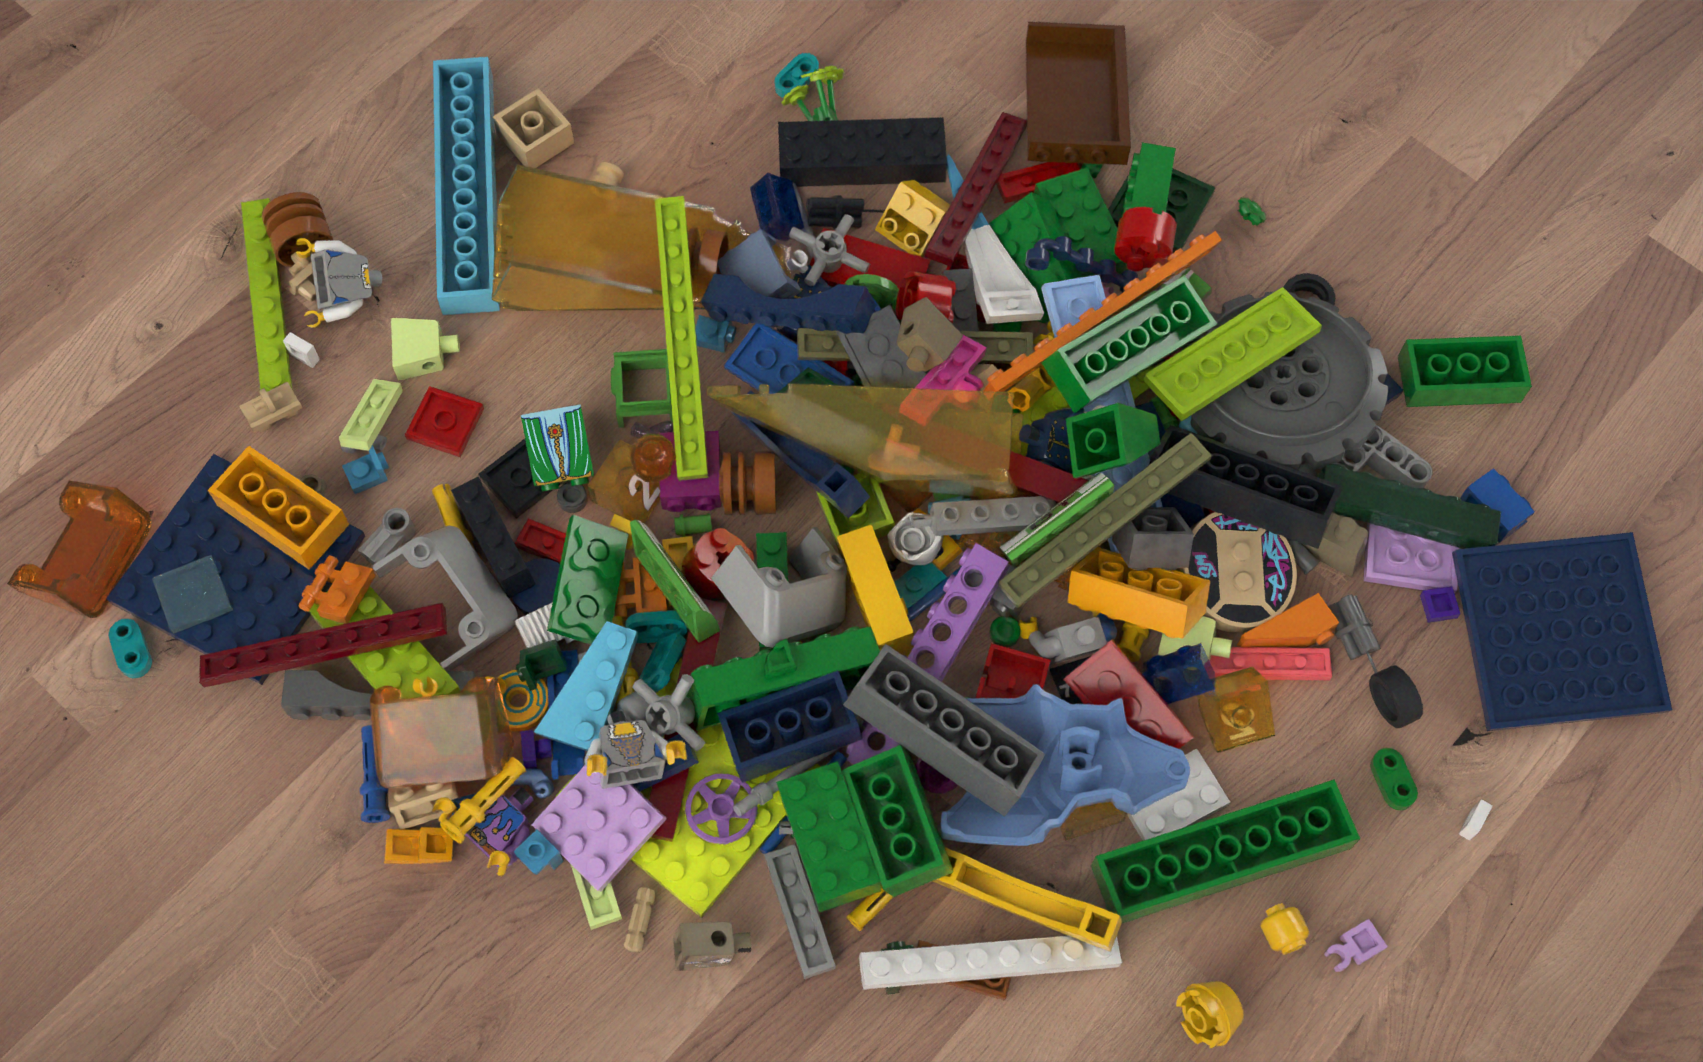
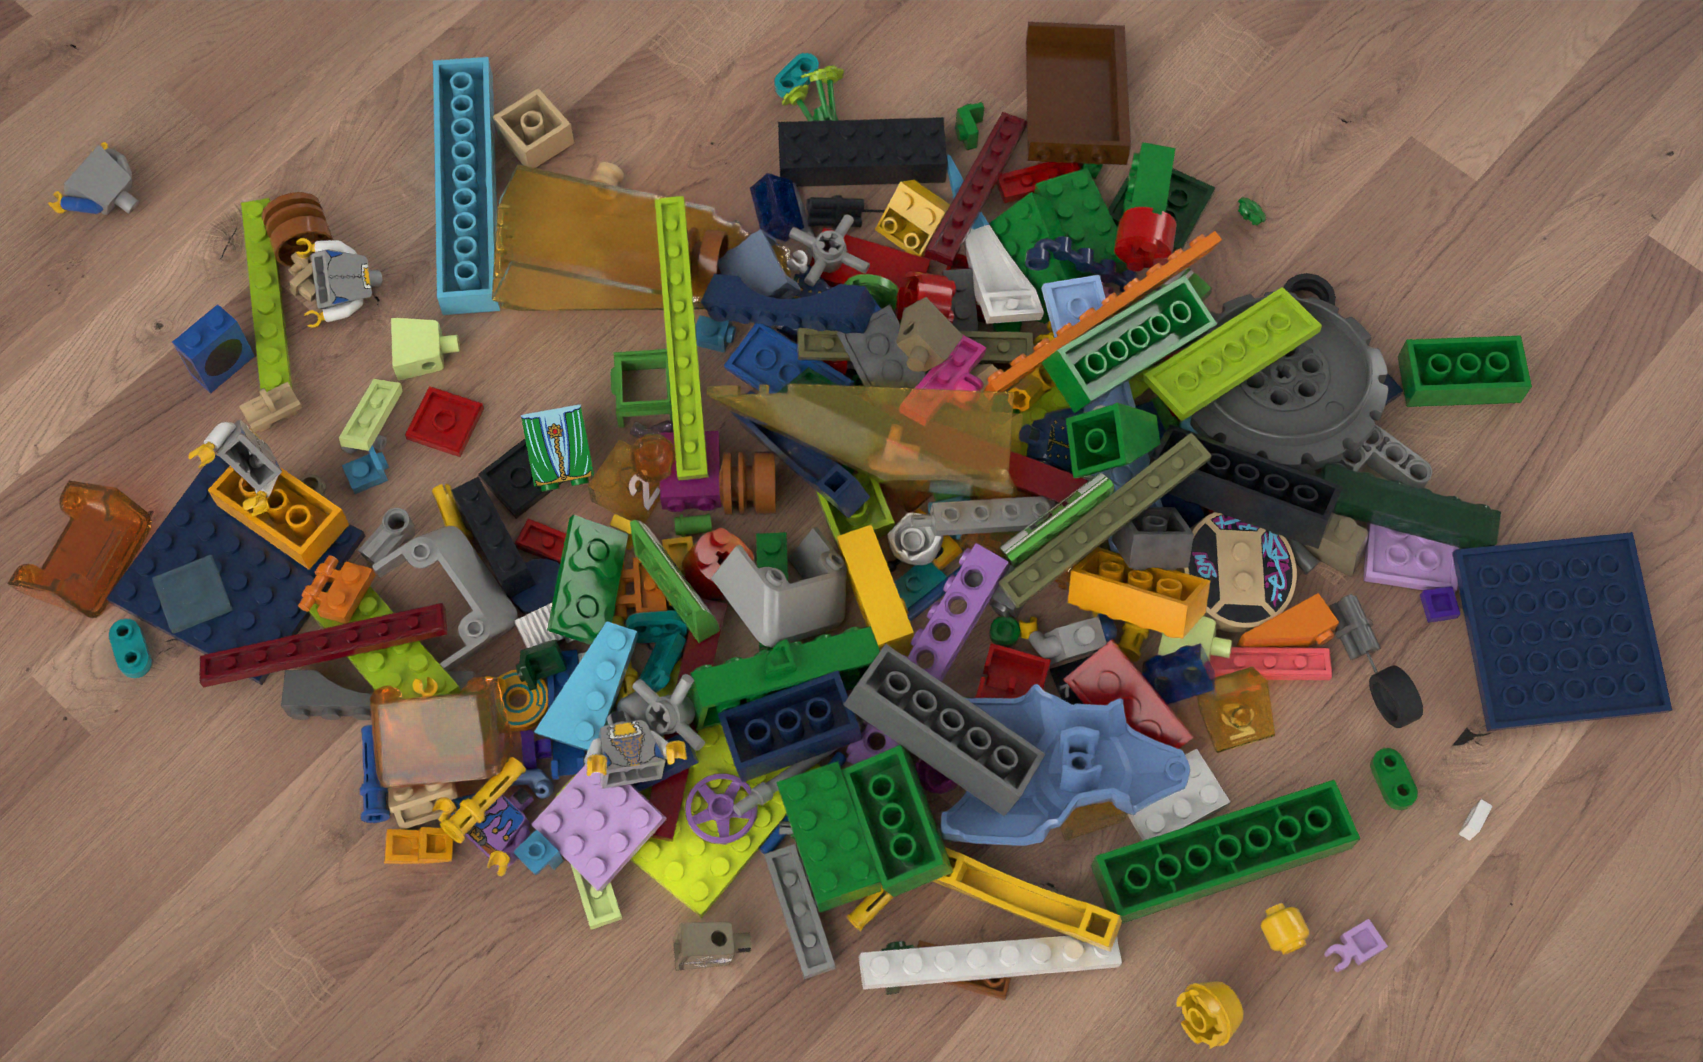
white tile [283,332,320,368] -> none
dark grey tile [557,482,588,513] -> none
tan axle [624,887,656,952] -> none
blue brick [1459,468,1535,543] -> none
none -> light grey torso [48,142,139,215]
none -> blue brick [172,304,255,394]
none -> torso [188,420,282,517]
none -> green bracket [955,102,985,150]

